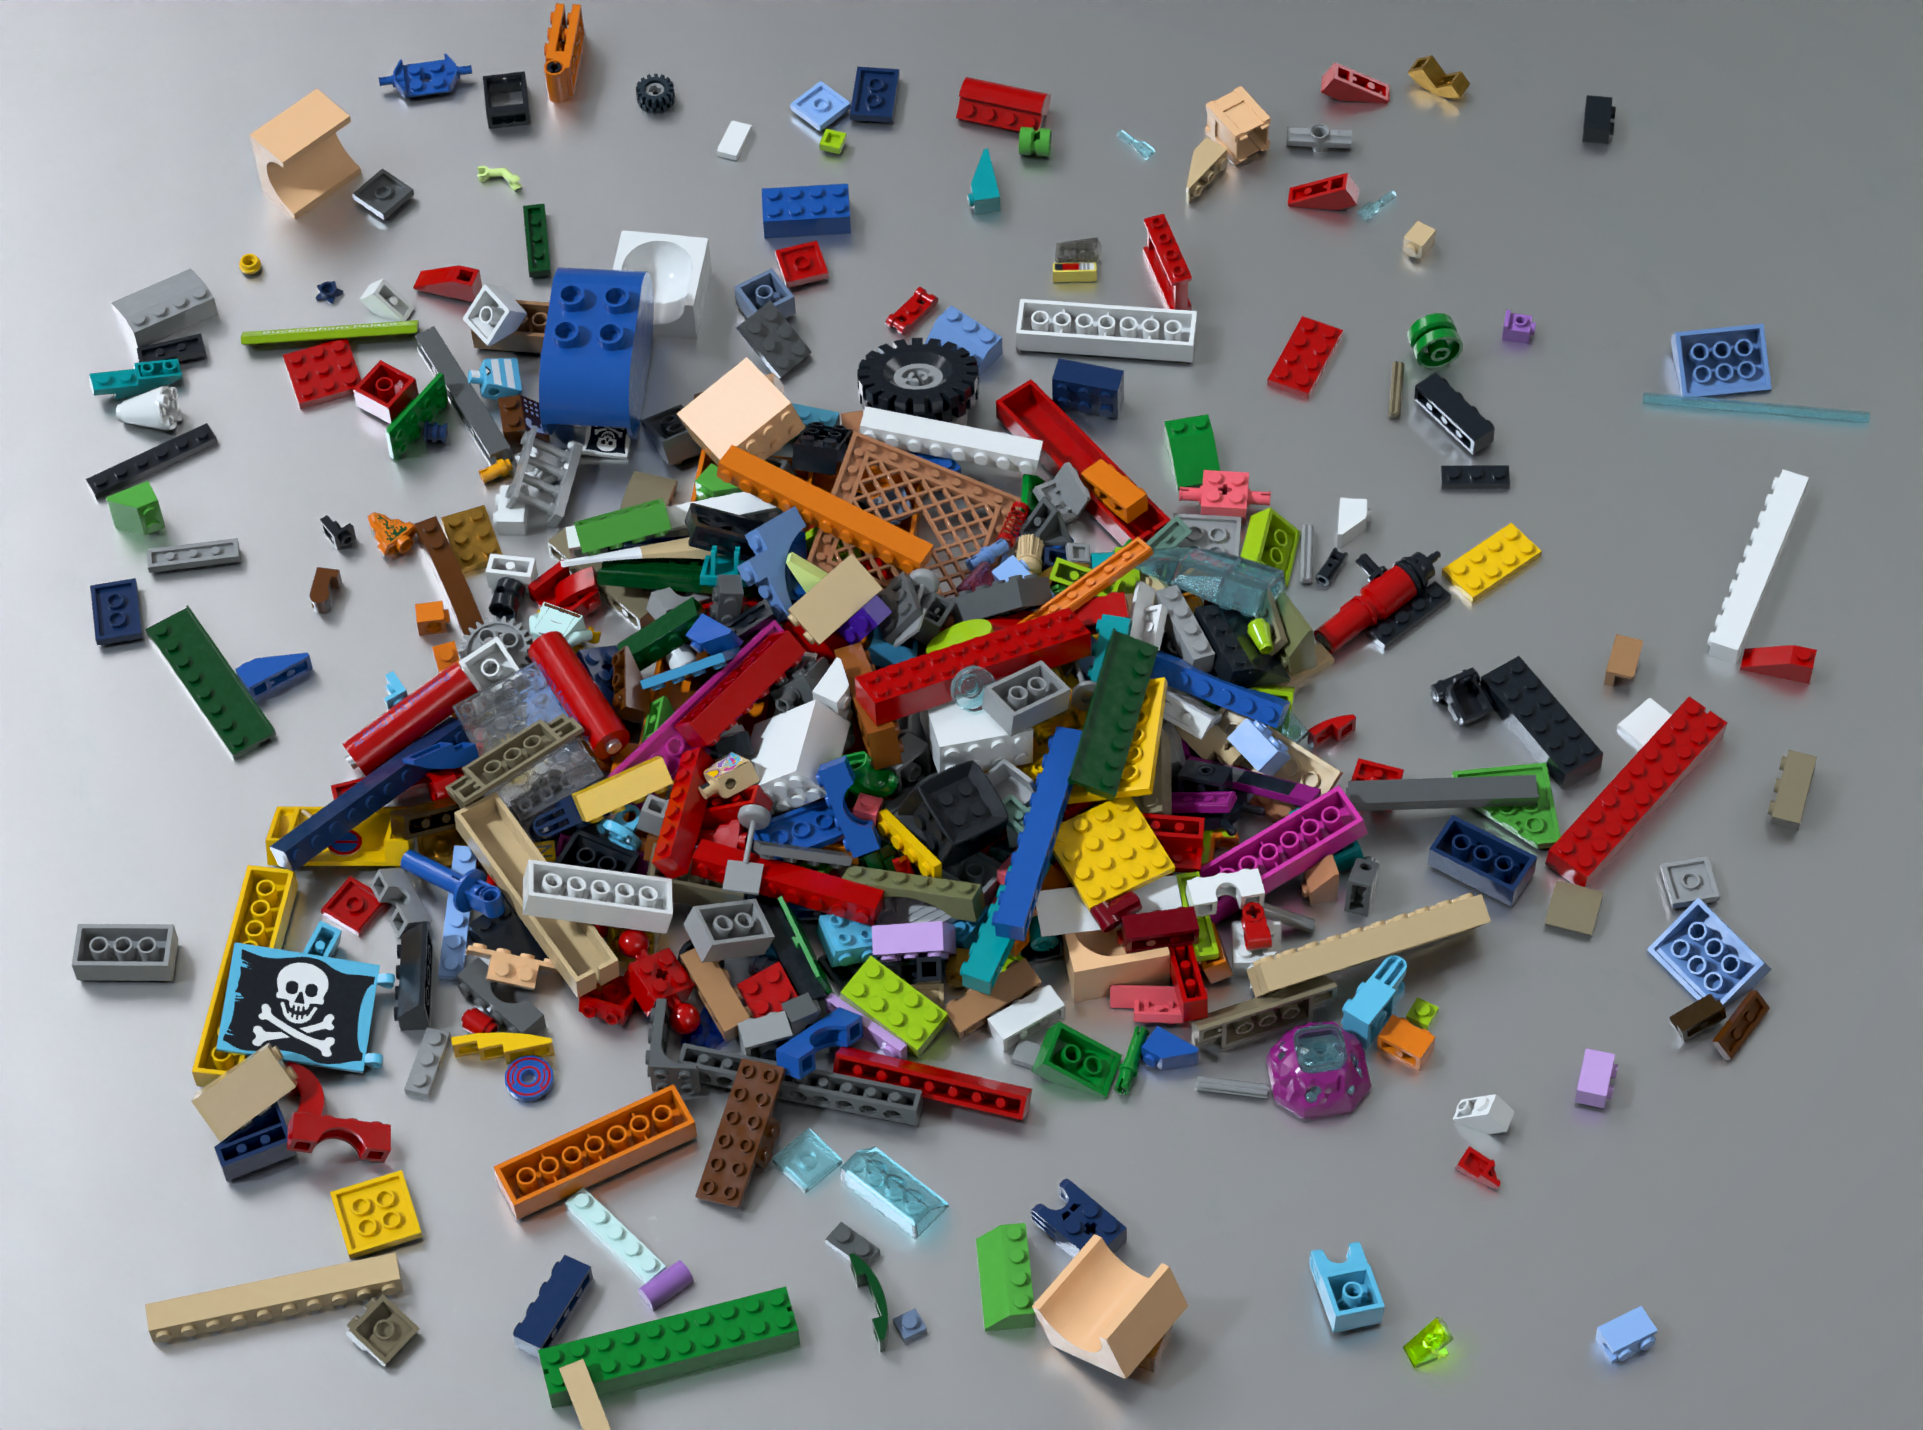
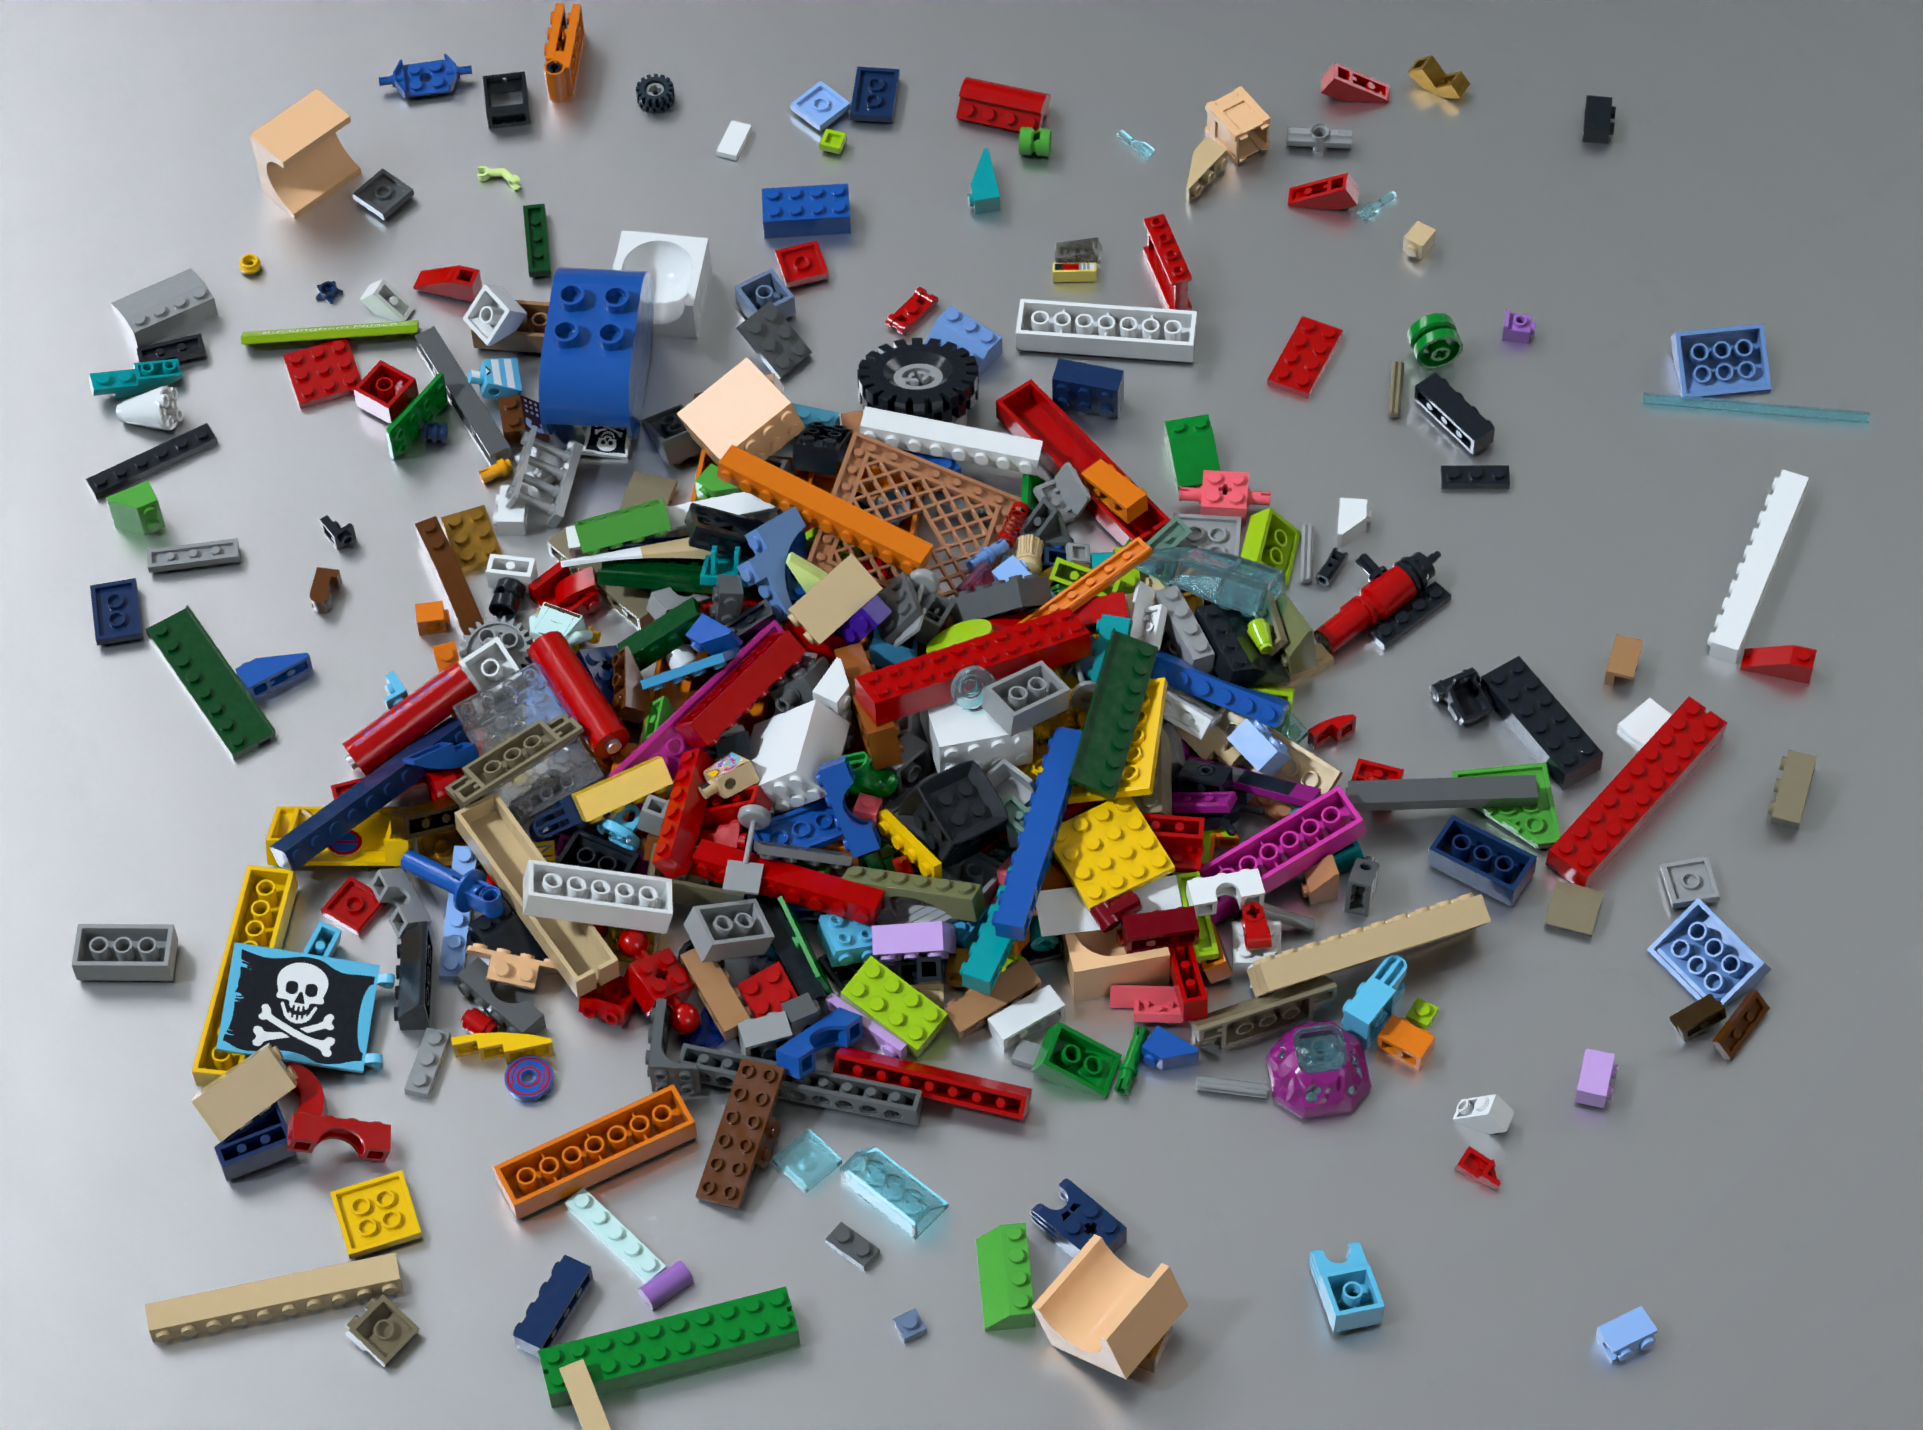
orange rock [367,512,416,557] -> none
dark green slope [849,1253,889,1352] -> none
clear neon green slope [1403,1317,1454,1368] -> none
yellow plate [1442,523,1542,603] -> none

